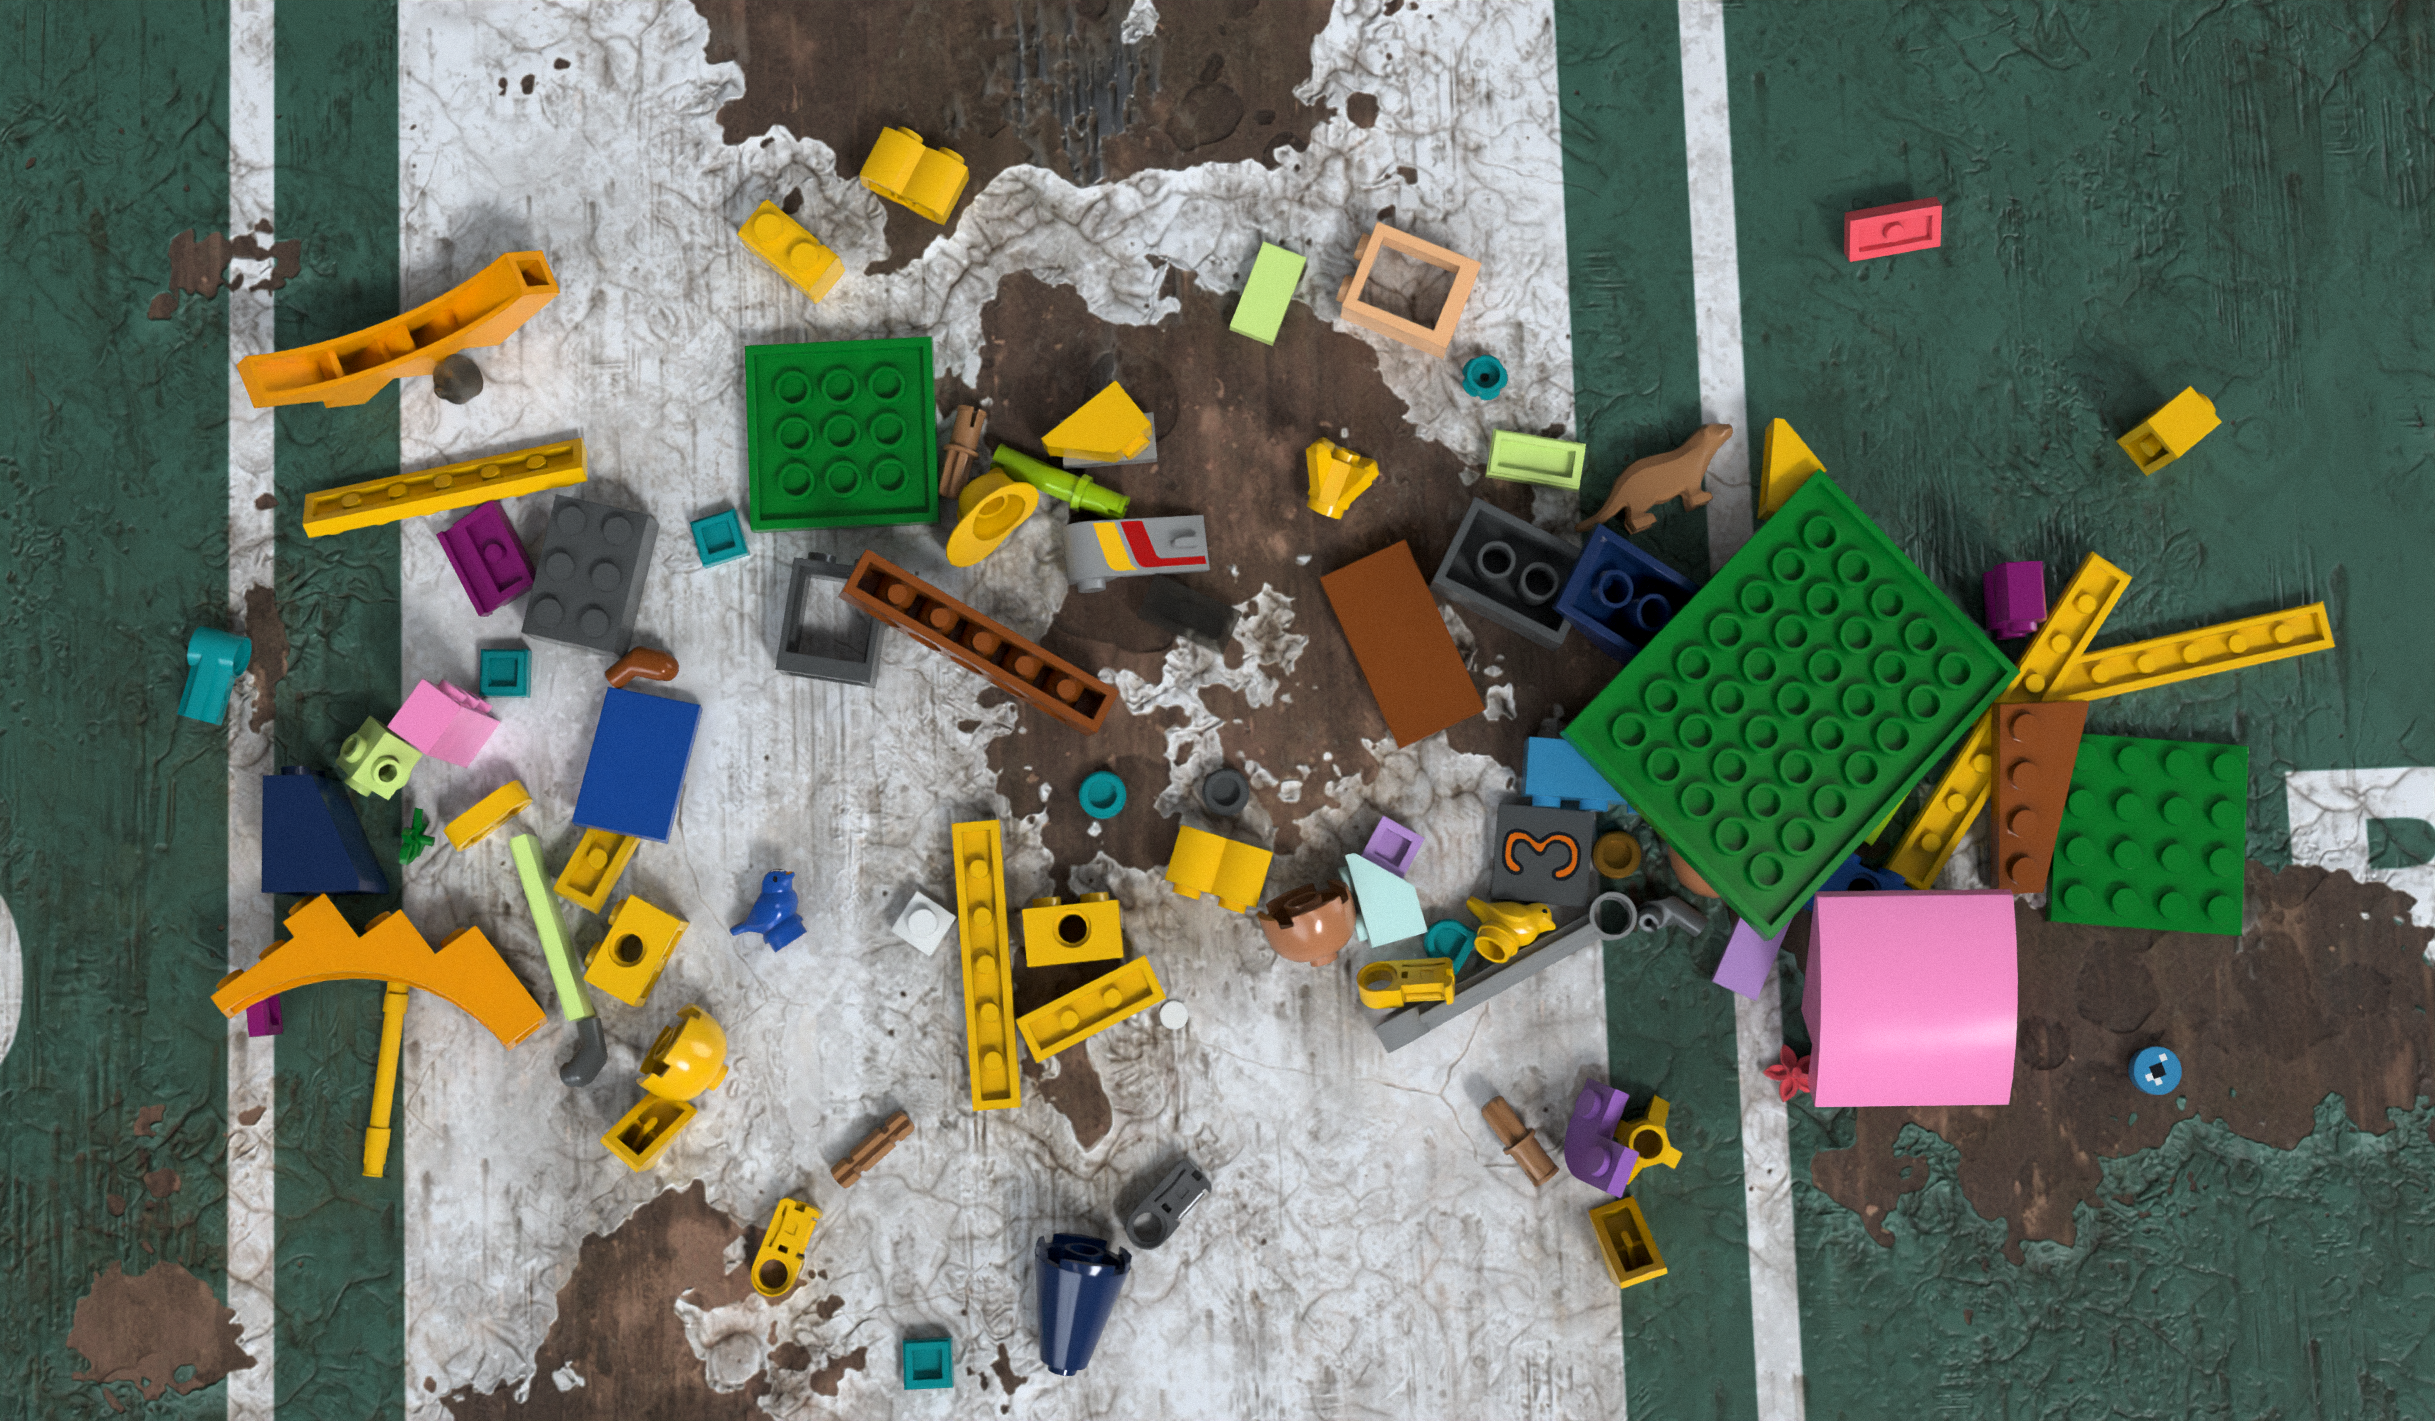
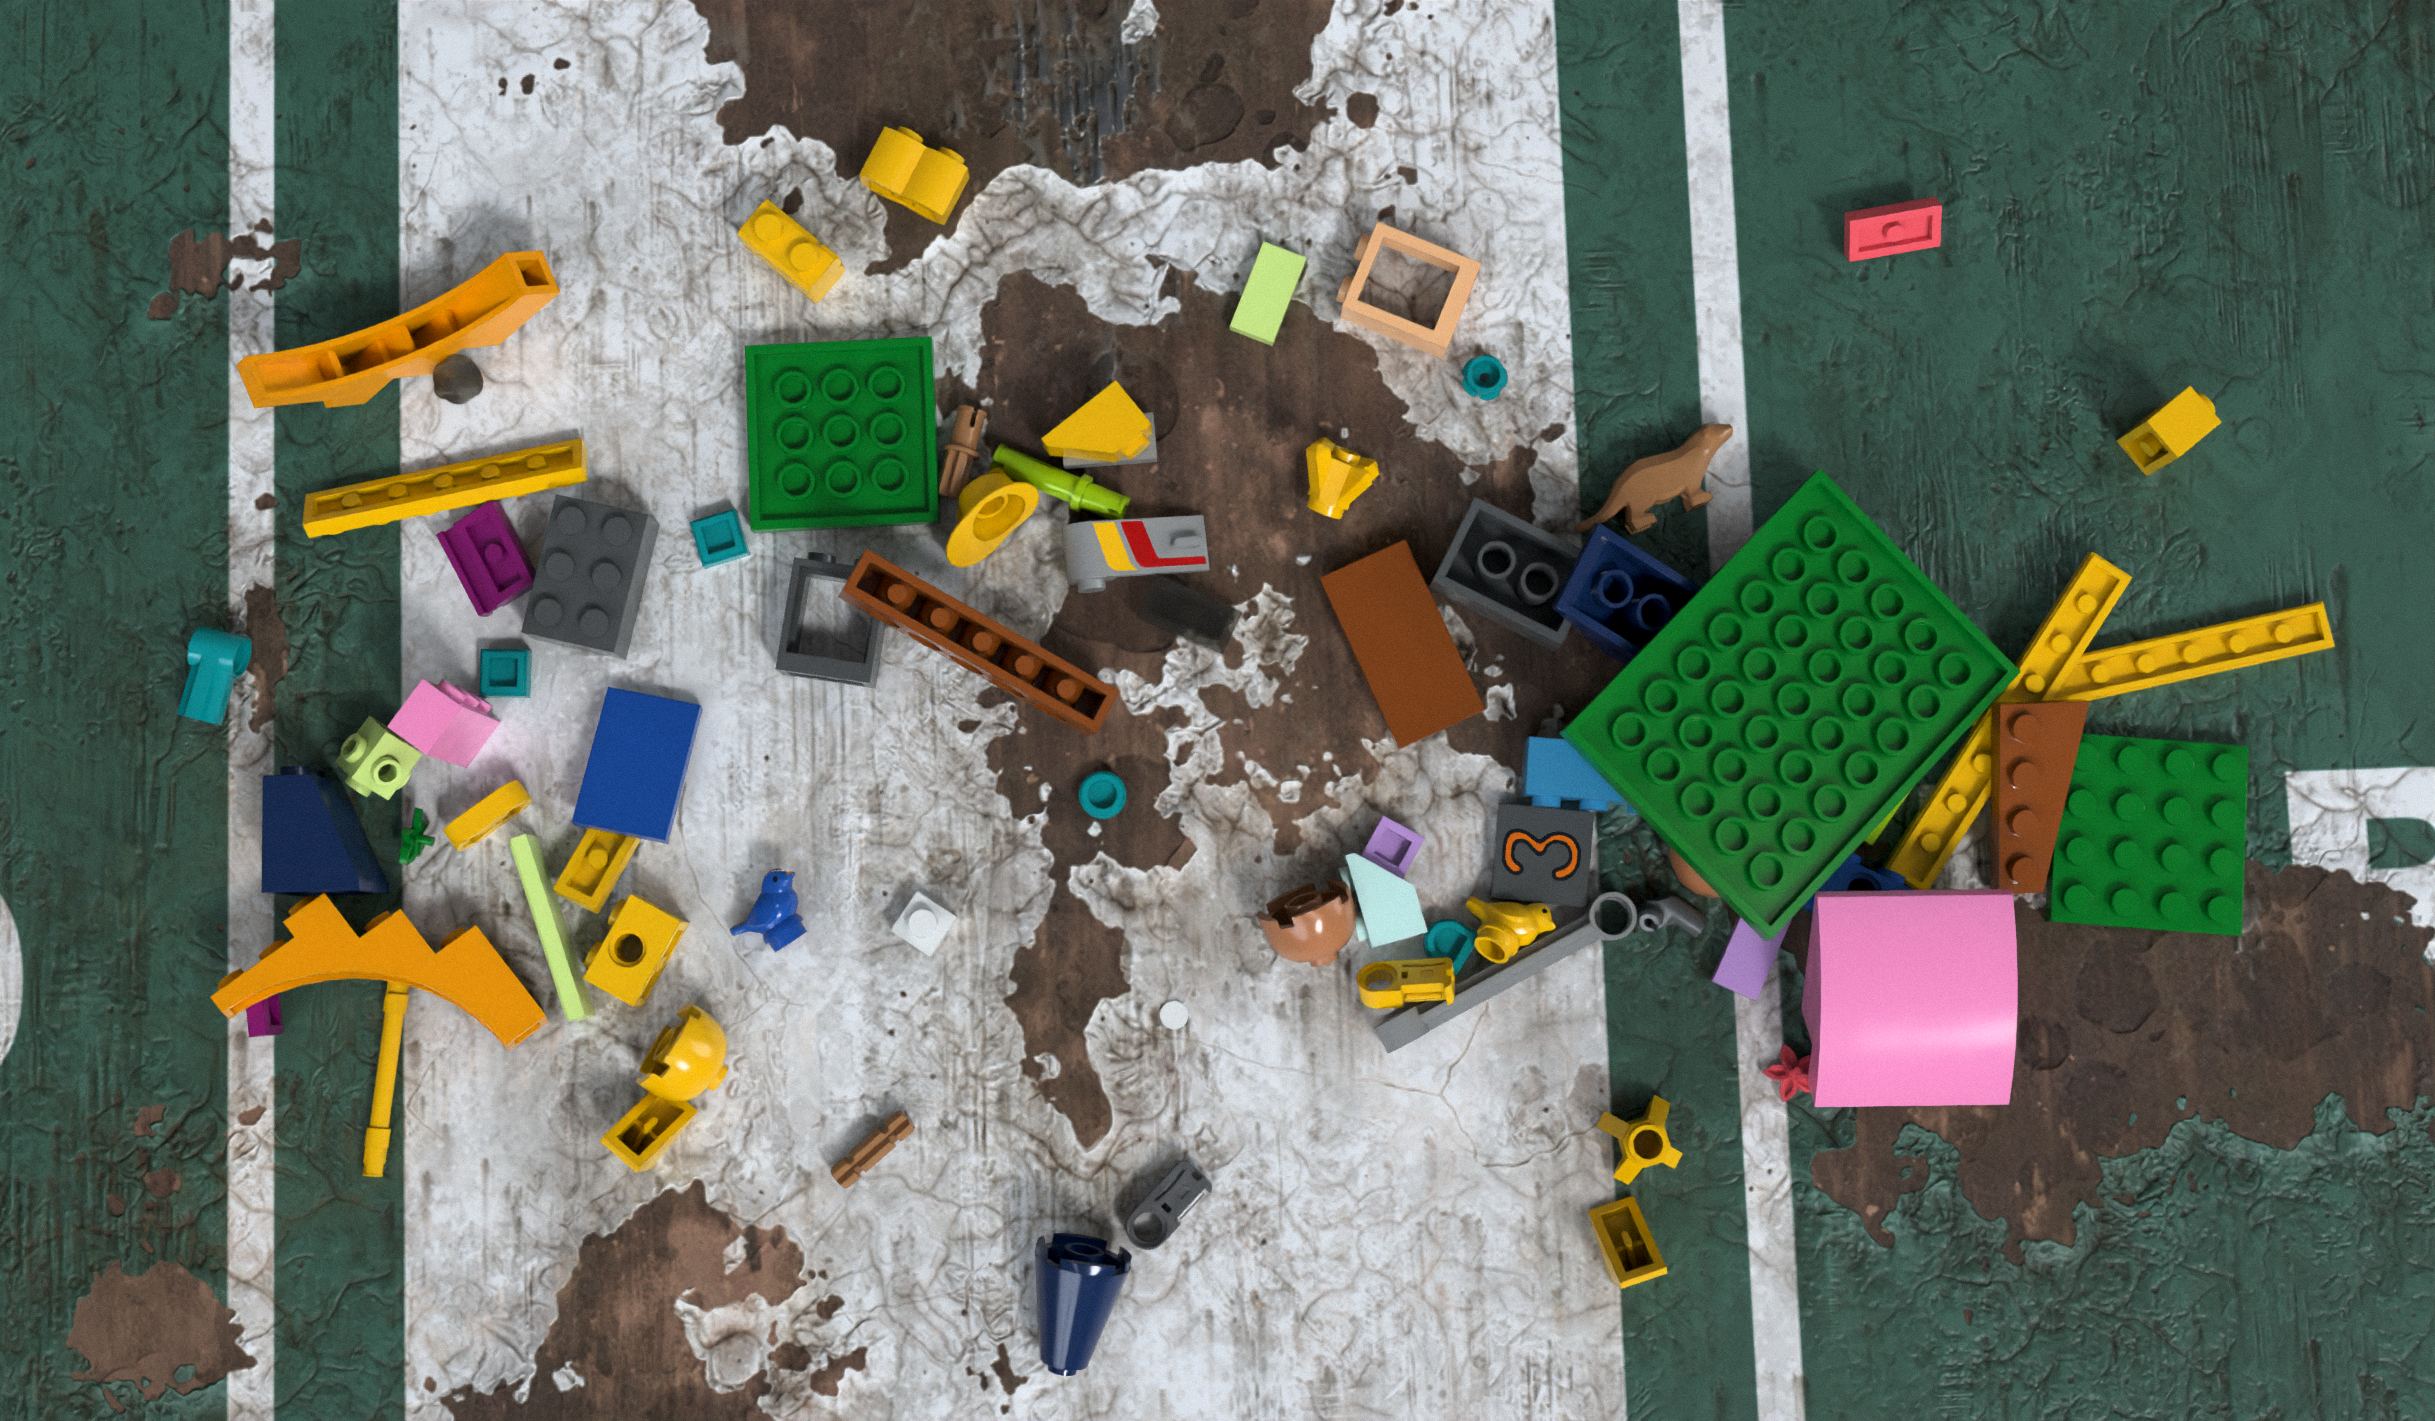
dark grey arm [560,1018,608,1088] -> none
dark orange arm [605,646,679,689] -> none
yellow piece [751,1196,823,1297] -> none
teal tile [902,1336,954,1390] -> none
yellow plate [951,819,1022,1111] -> none
yellow plate [1016,955,1167,1063] -> none
yellow brick [1022,892,1125,968] -> none
yellow brick [1164,824,1273,914] -> none
dark grey tile [1202,768,1250,817] -> none
medium nougat axle [1481,1096,1559,1187] -> none
yellowish green tile [1485,429,1586,492] -> none
medium lavender plate [1564,1078,1639,1198] -> none
pearl gold tile [1591,831,1641,879] -> none
yellow slope [1757,418,1827,520] -> none
magenta brick [1982,561,2047,640] -> none
dark azure tile [2128,1046,2182,1095] -> none

